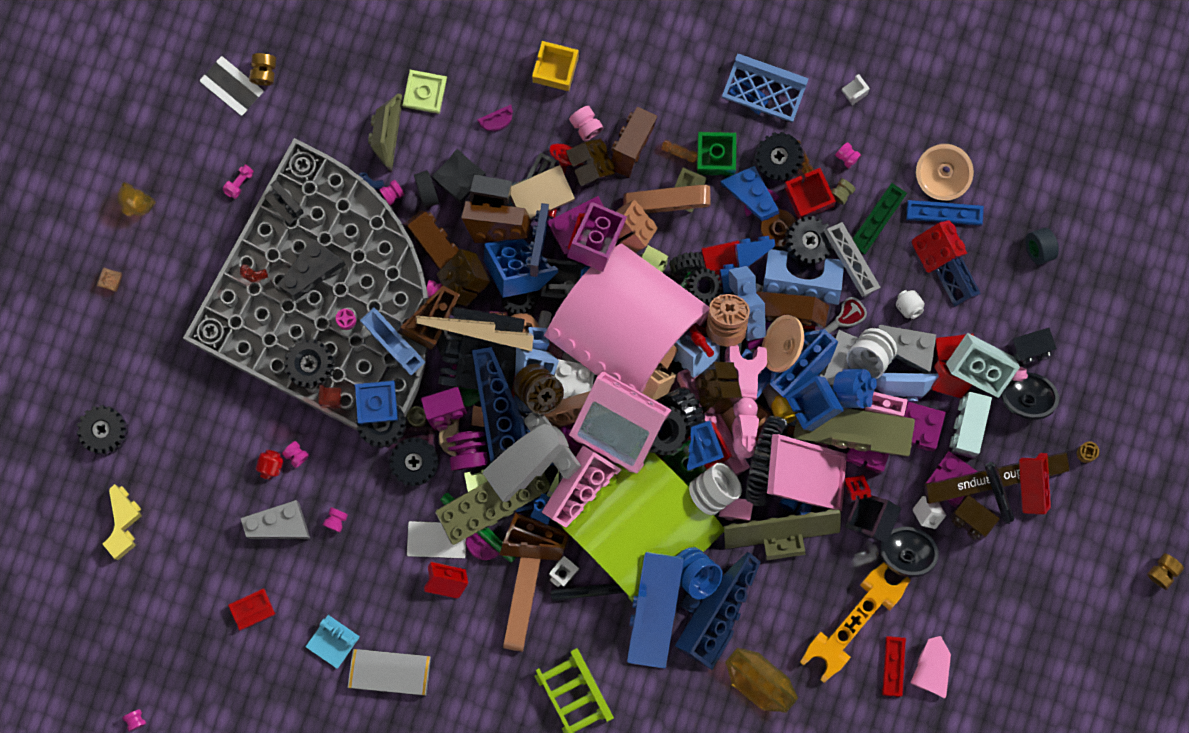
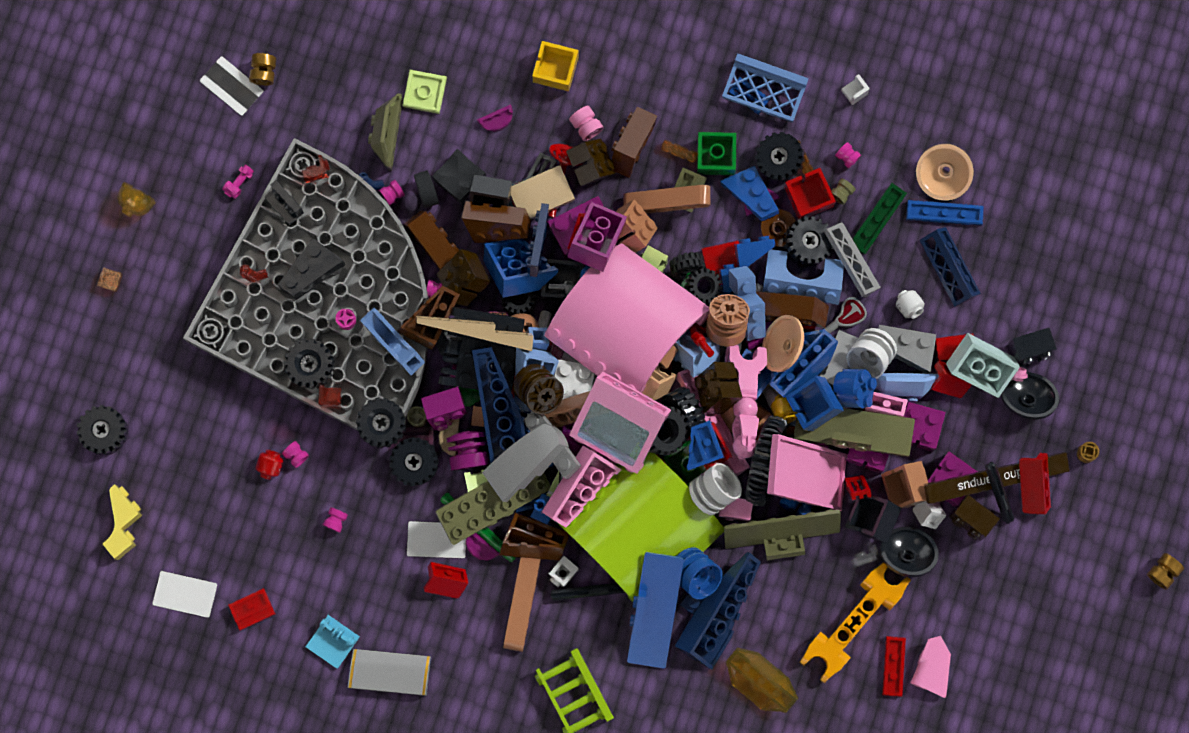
dark pink wheel [122,709,147,732] -> none
light grey wedge [241,500,310,539] -> none
blue plate [355,381,398,424] -> none
red bracket [911,220,967,273] -> none
light aqua brick [949,392,992,459] -> none
black wheel [1025,227,1059,265] -> none
none -> white sticker [152,571,217,617]
none -> clear red bracket [302,155,330,183]
none -> nougat piece [881,461,928,509]

